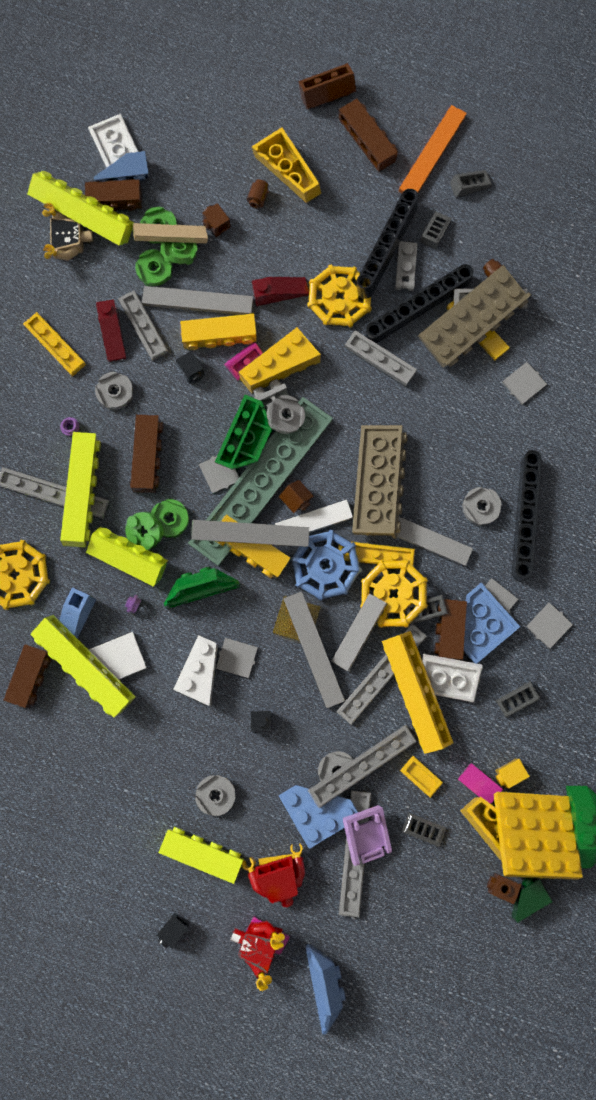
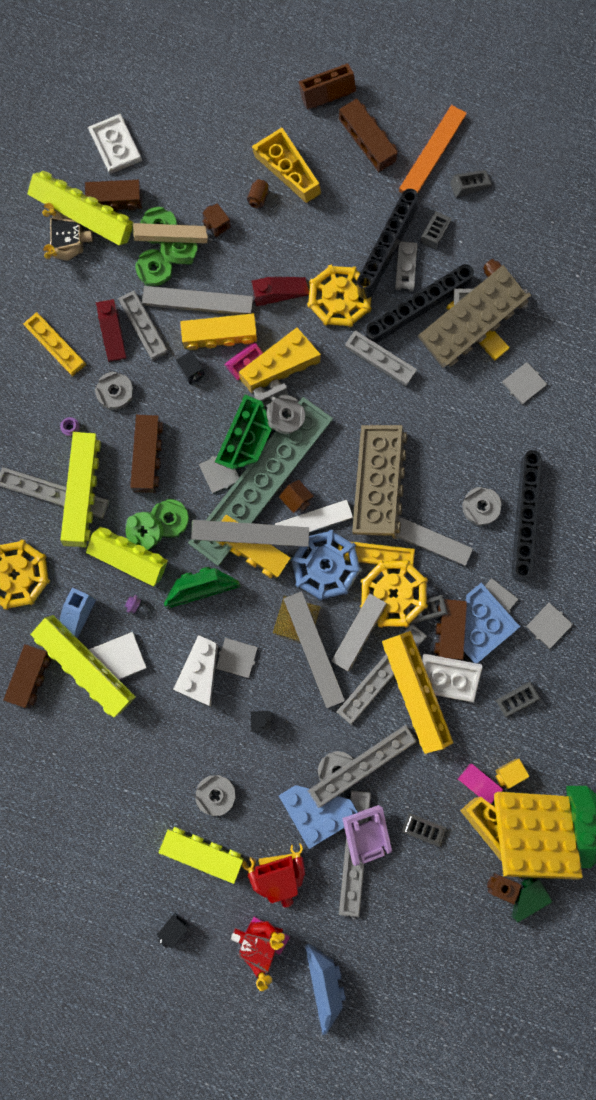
medium blue slope [94,151,148,182] -> none
yellow tile [400,756,443,798] -> none

